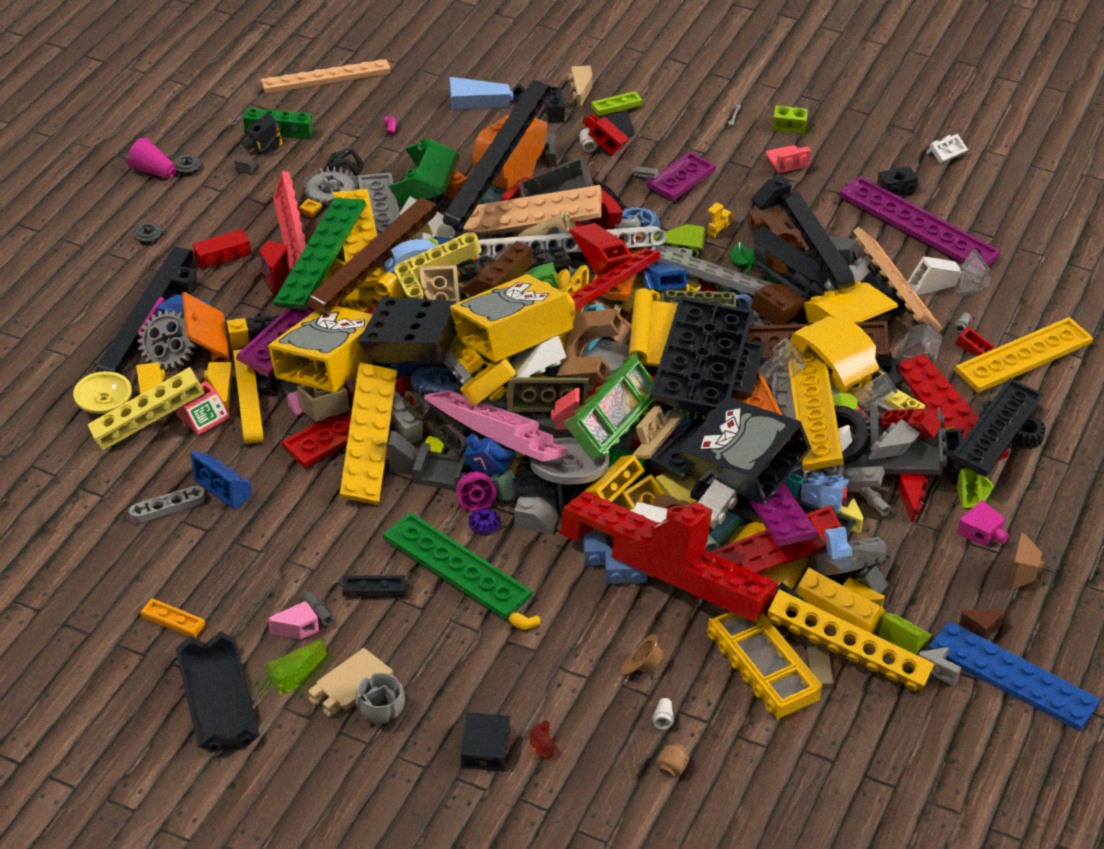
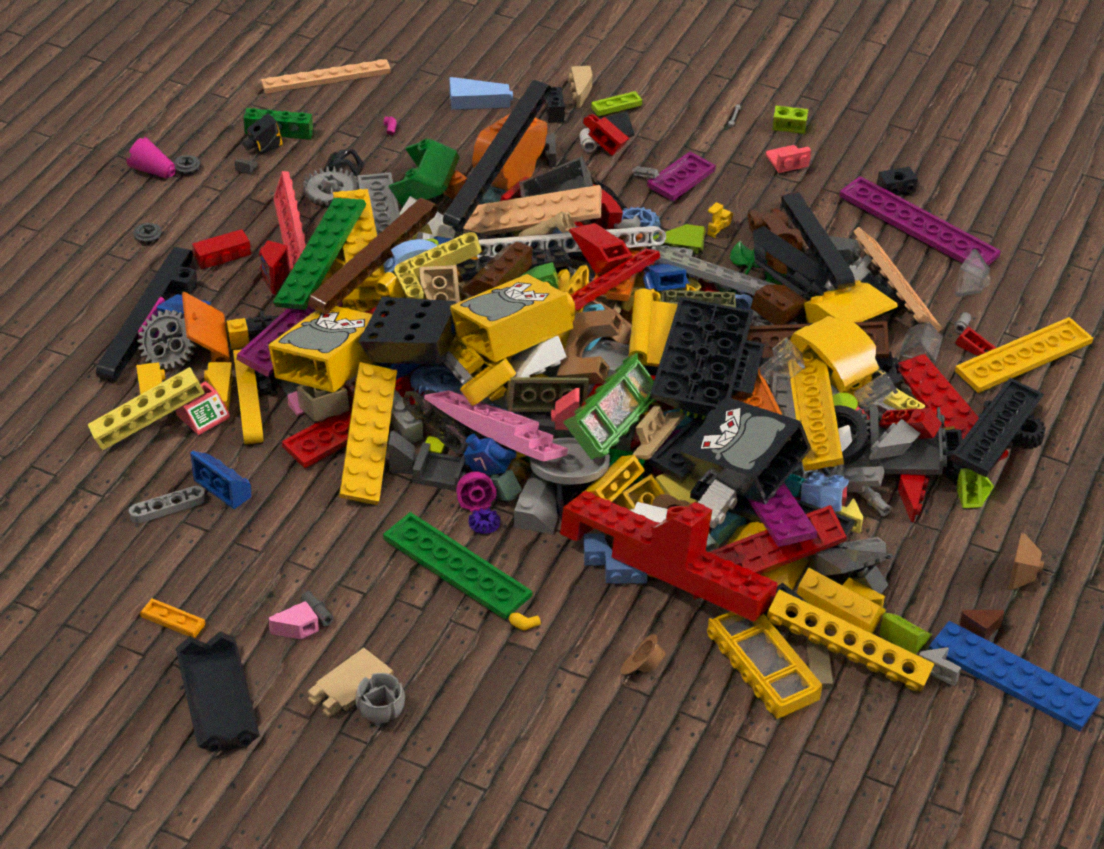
light yellow dish [73,372,132,414] -> none
clear neon green slope [266,638,327,694] -> none
yellow tile [298,199,322,218] -> none
black plate [342,575,405,597] -> none
black panel [461,712,510,772] -> none
black slope [511,83,526,104] -> none
black plate [512,467,555,496] -> none
clear red bracket [530,720,554,760] -> none
white cone [652,698,674,730] -> none
medium nougat head [657,743,689,778] -> none
black slope [752,175,791,210] -> none
light blue panel [825,527,853,559] -> none
white slope [907,256,963,295] -> none
white bracket [926,134,968,164] -> none
dark pink torso [957,500,1009,546] -> none

